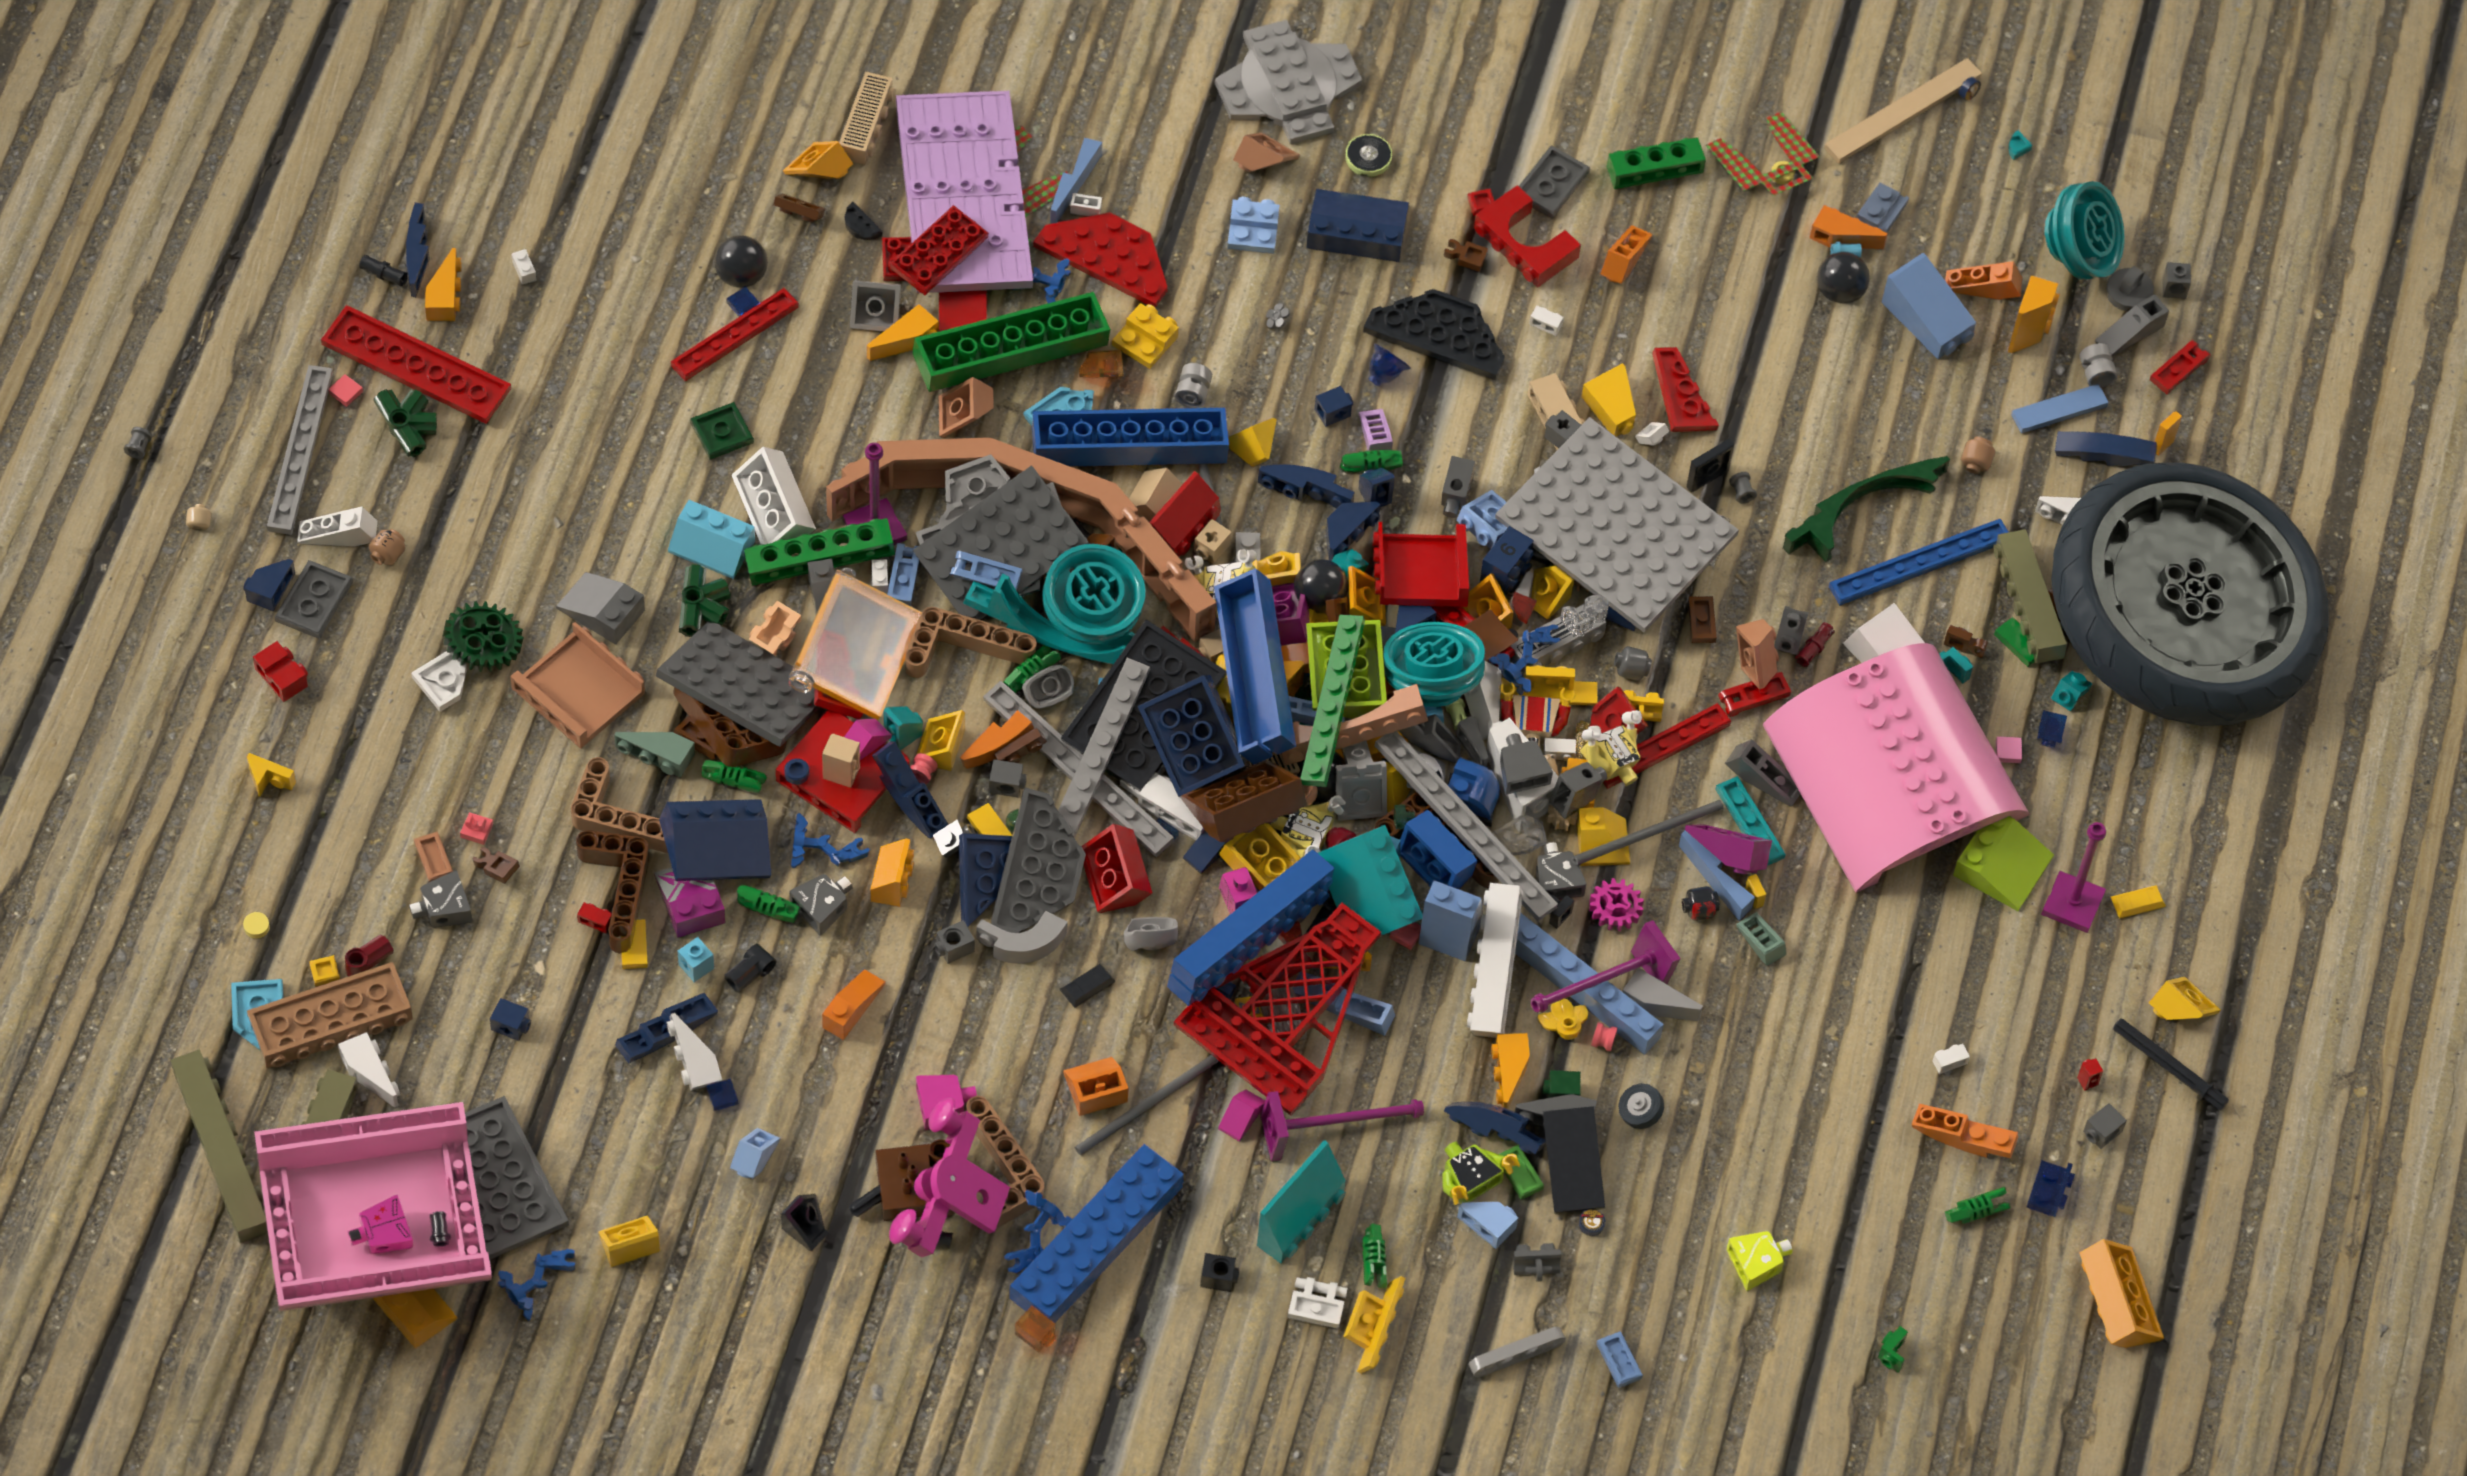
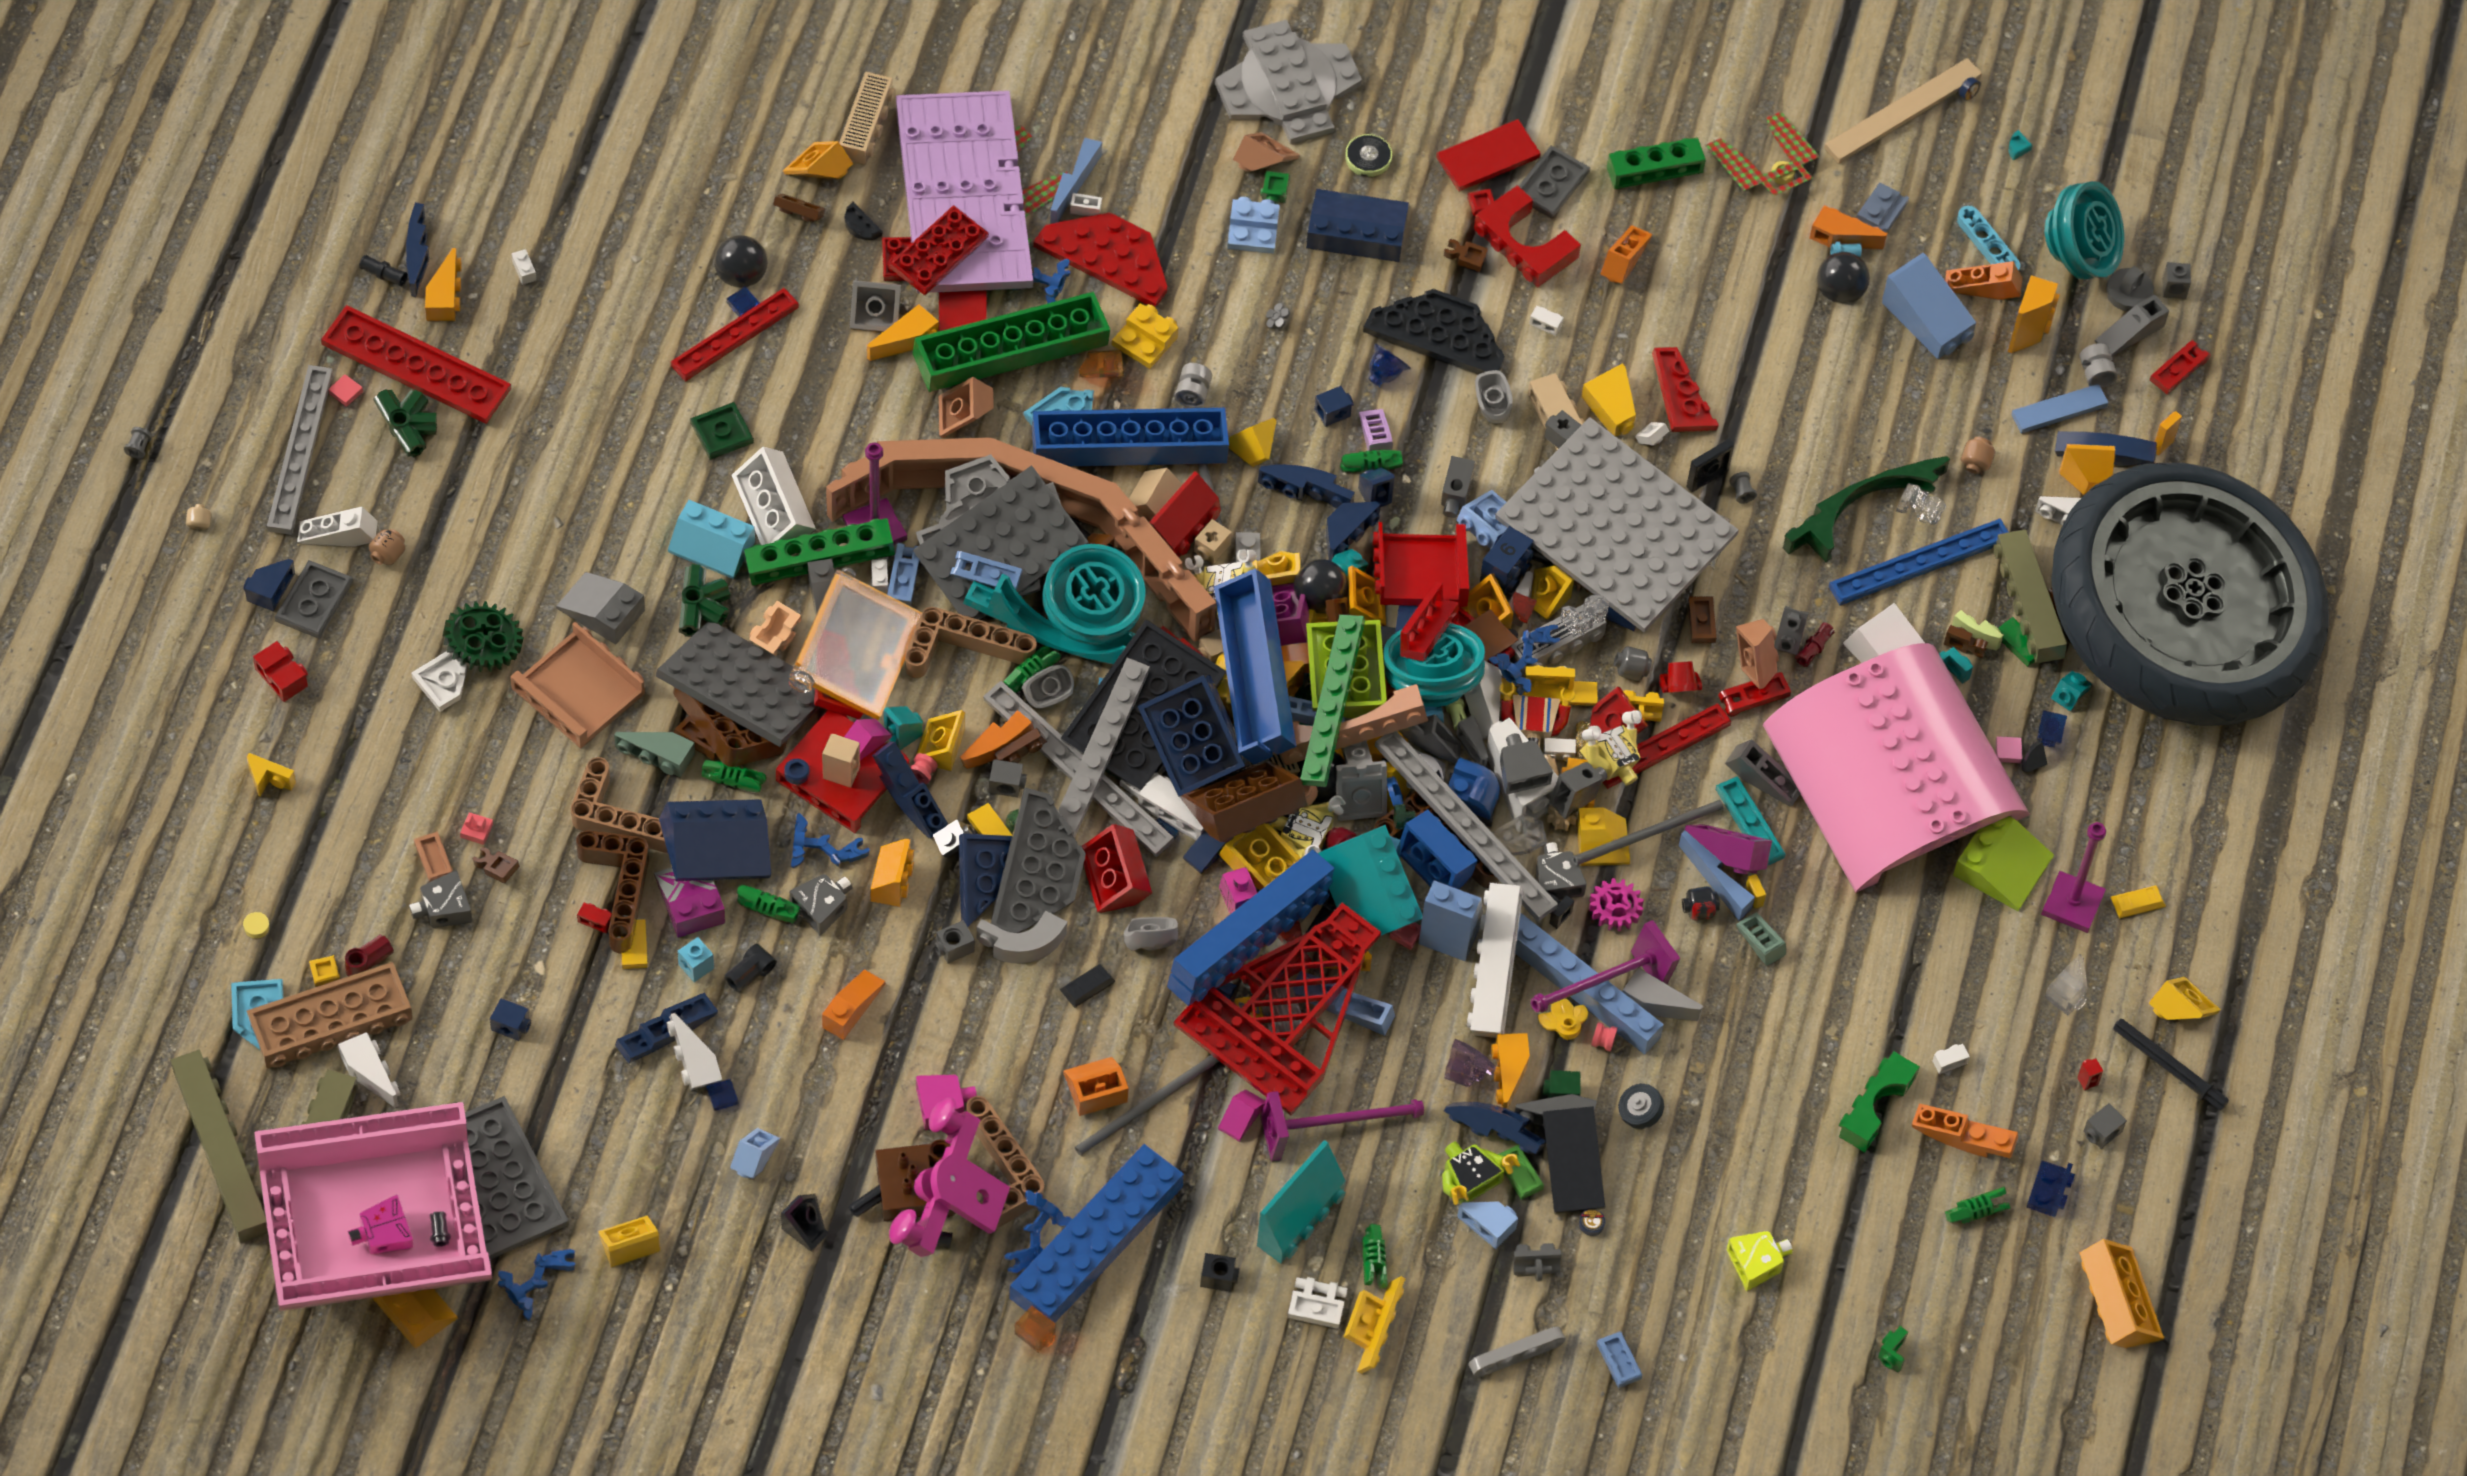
none -> green bracket [1260,171,1290,204]
none -> blue tile [1387,776,1404,809]
none -> red fence [1401,581,1459,661]
none -> red tile [1436,119,1541,192]
none -> slope [1444,1039,1496,1087]
none -> light grey piece [1475,370,1512,424]
none -> red piece [1659,661,1702,693]
none -> green arch [1839,1051,1920,1152]
none -> clear leg [1896,483,1946,525]
none -> yellowish green slope [1952,610,2003,650]
none -> medium azure beam [1957,206,2020,270]
none -> black tile [2022,740,2048,773]
none -> clear slope [2045,954,2088,1016]
none -> light orange slope [2059,444,2115,495]

